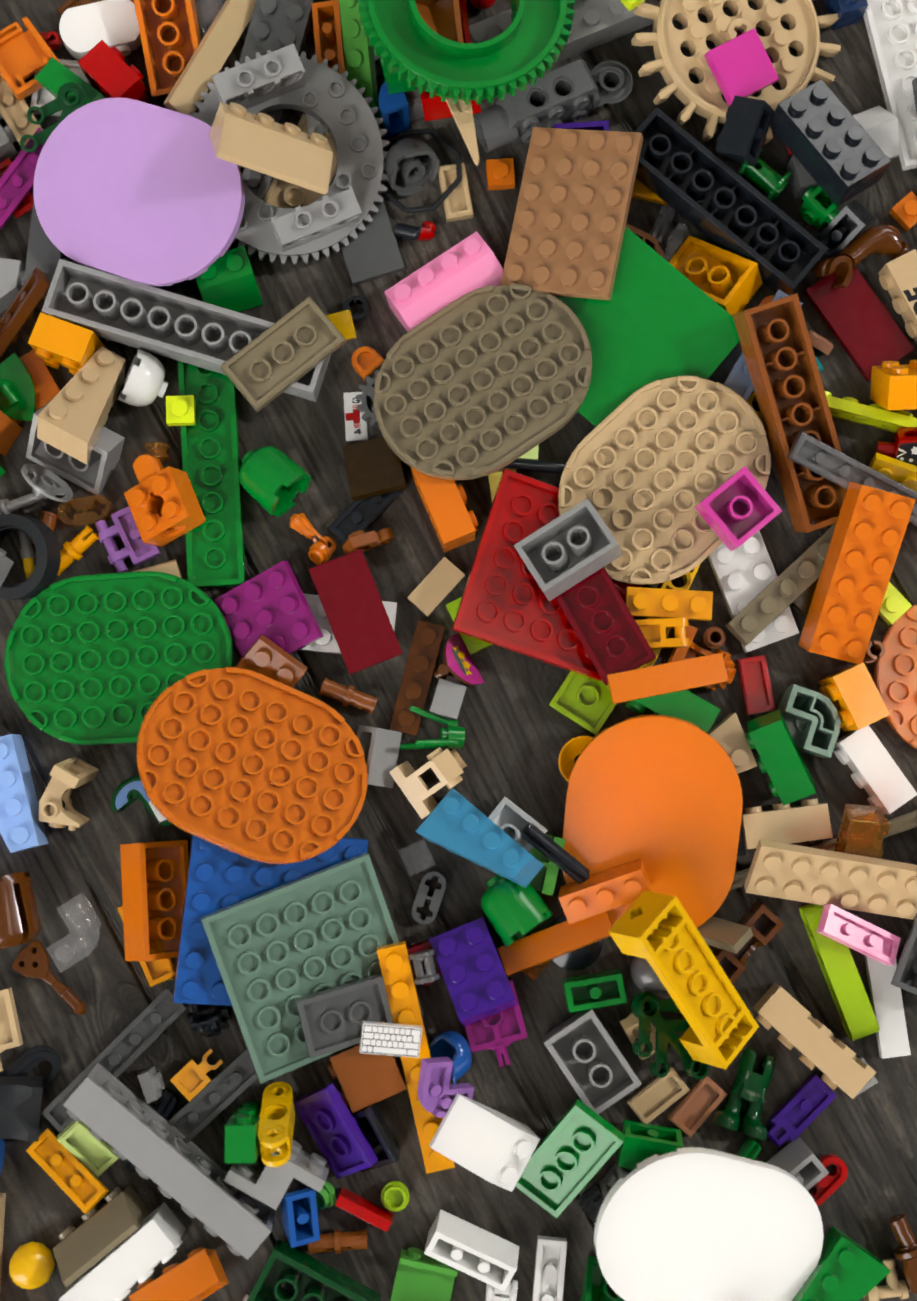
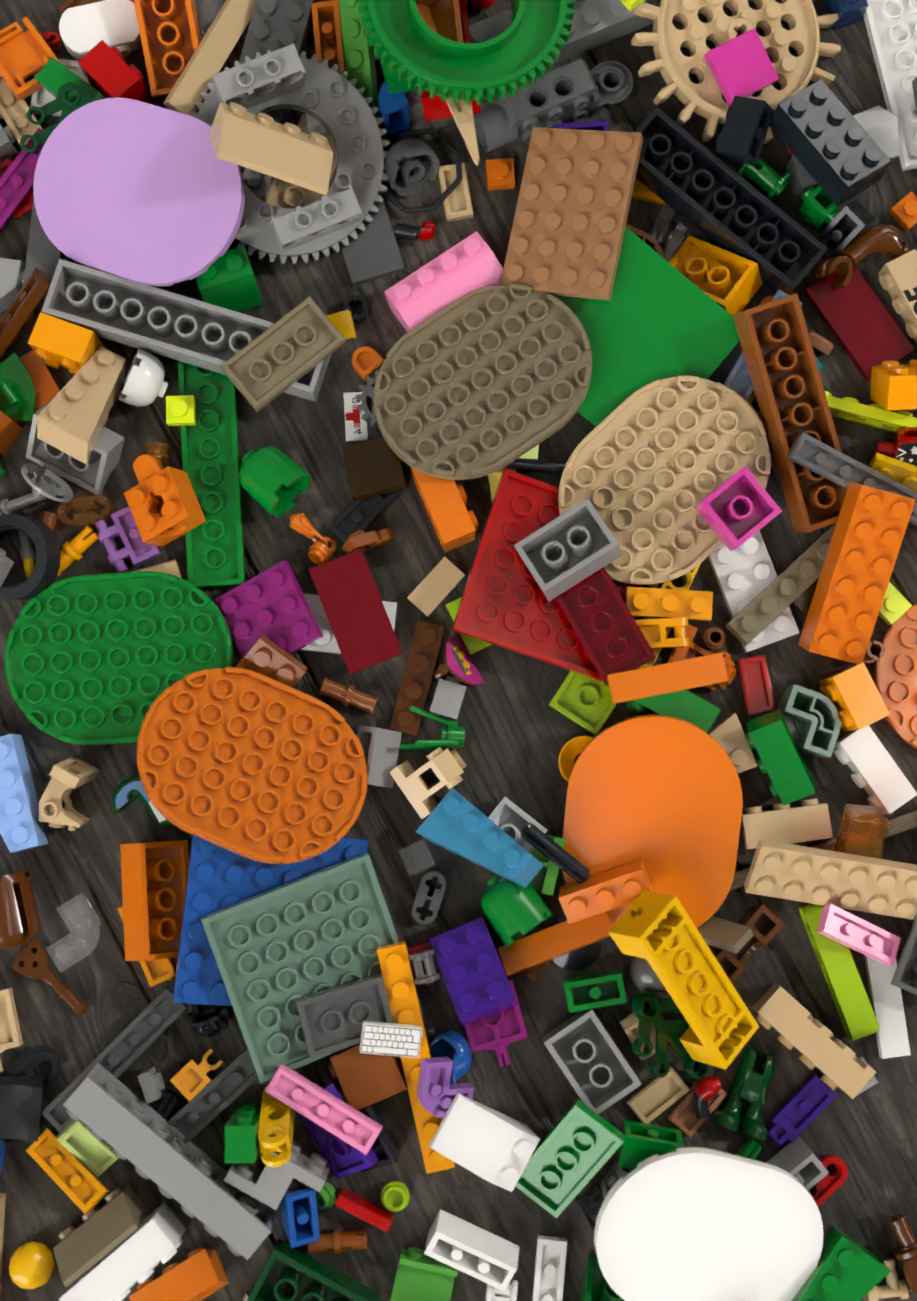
none -> bright pink tile [265,1064,383,1155]
none -> arm [692,1076,722,1119]

